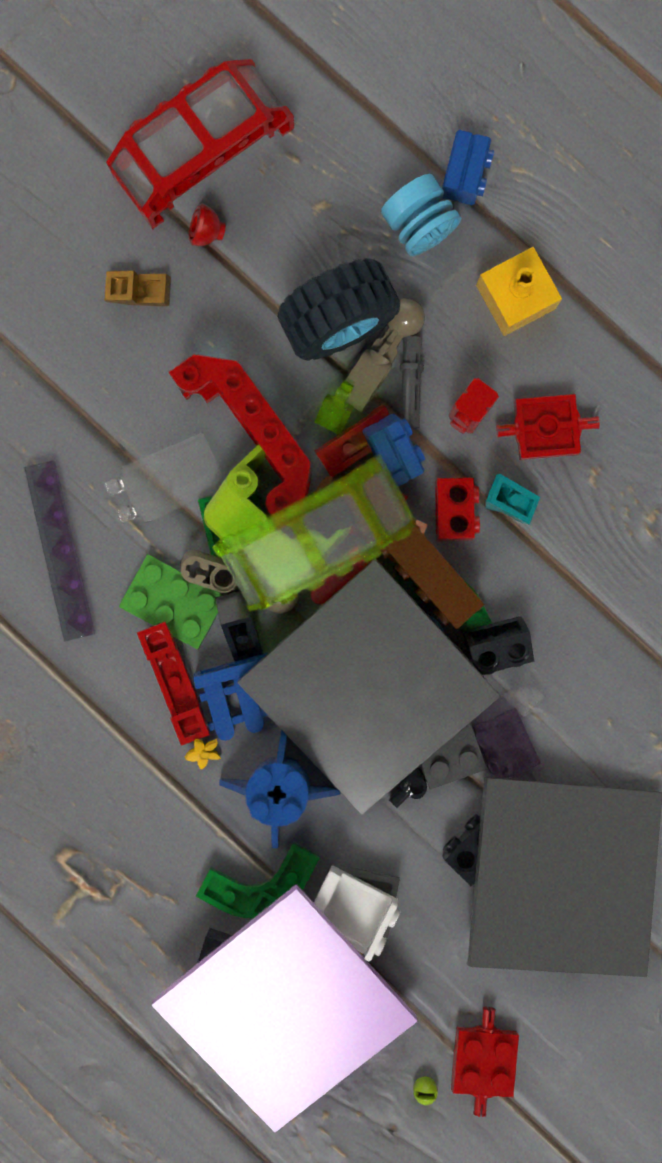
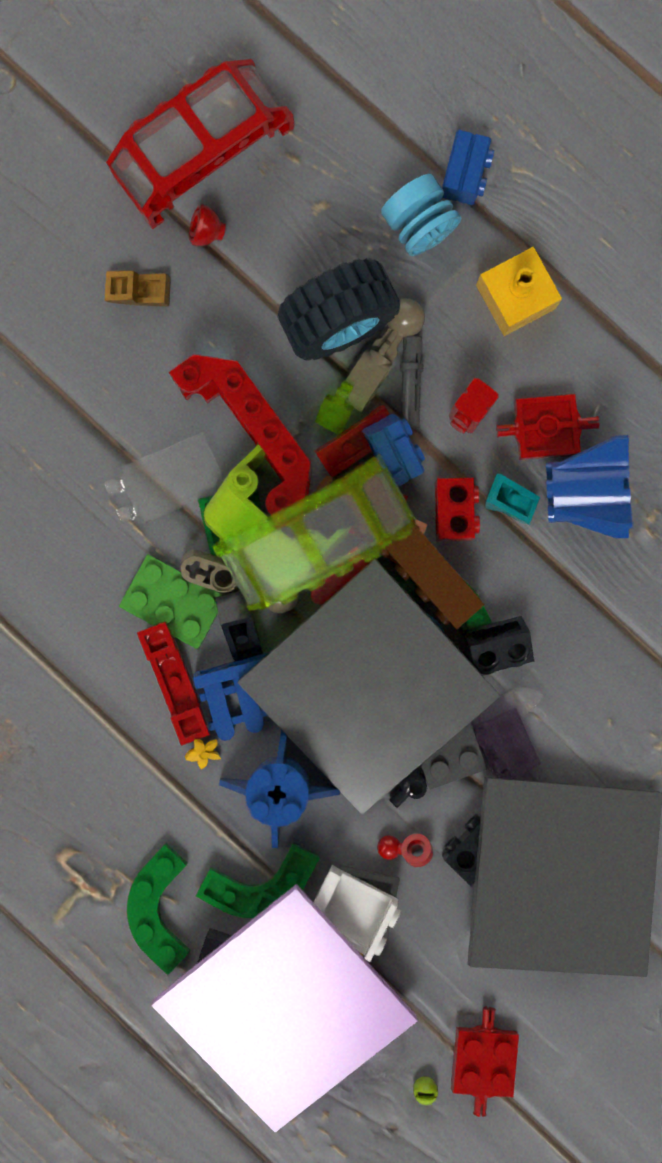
clear purple tile [24,460,95,642] -> none
none -> green plate [127,843,190,975]
none -> red plate [377,834,433,867]
none -> blue brick [546,435,633,539]

